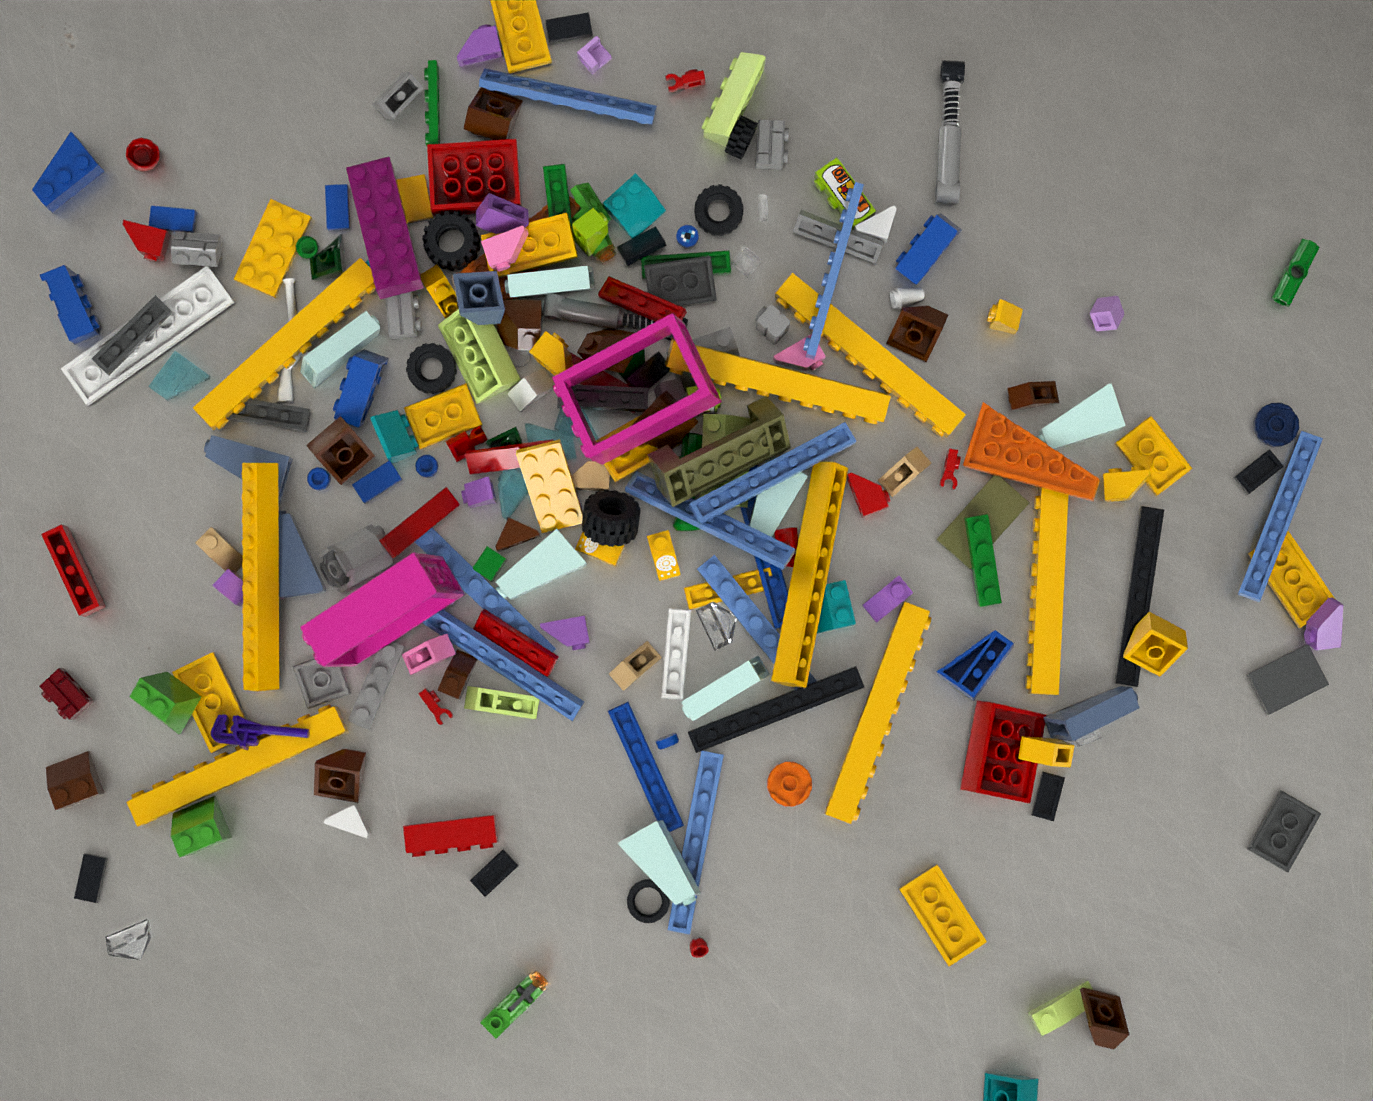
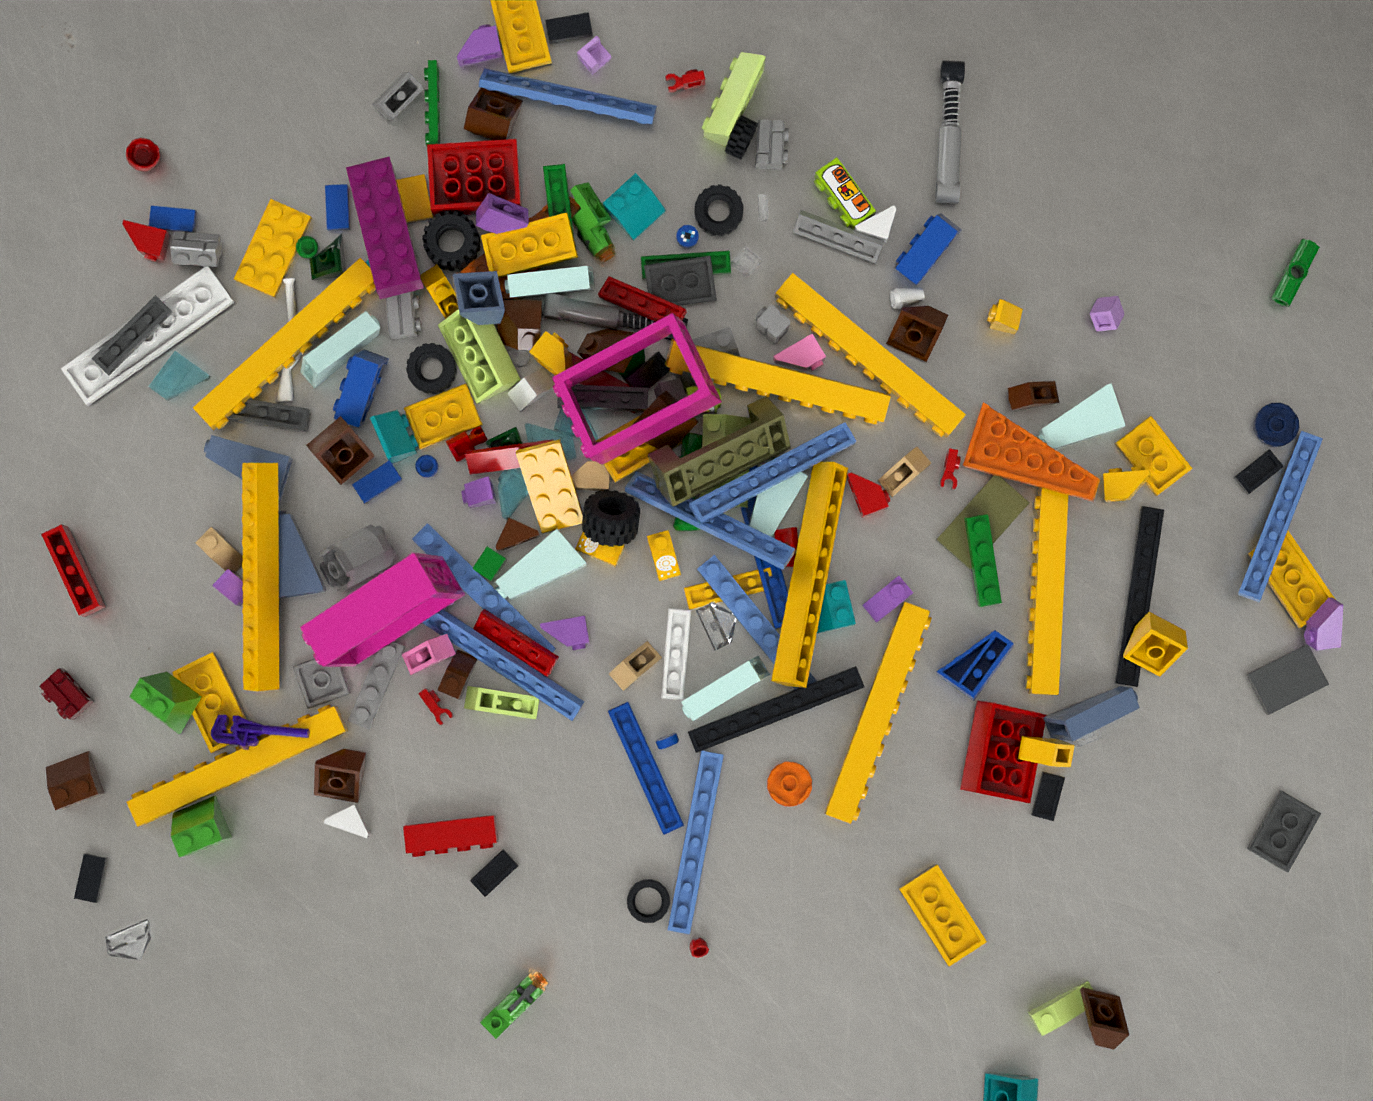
blue wedge [32,132,105,213] -> none
blue wedge [40,265,100,344] -> none
blue tile [307,467,331,491] -> none
red tile [379,487,460,558] -> none
bright pink slope [481,225,529,271] -> none
lime slope [572,208,609,257] -> none
black tile [617,226,667,266] -> none
light aqua slope [619,820,701,906] -> none
medium blue plate [803,182,864,360] -> none

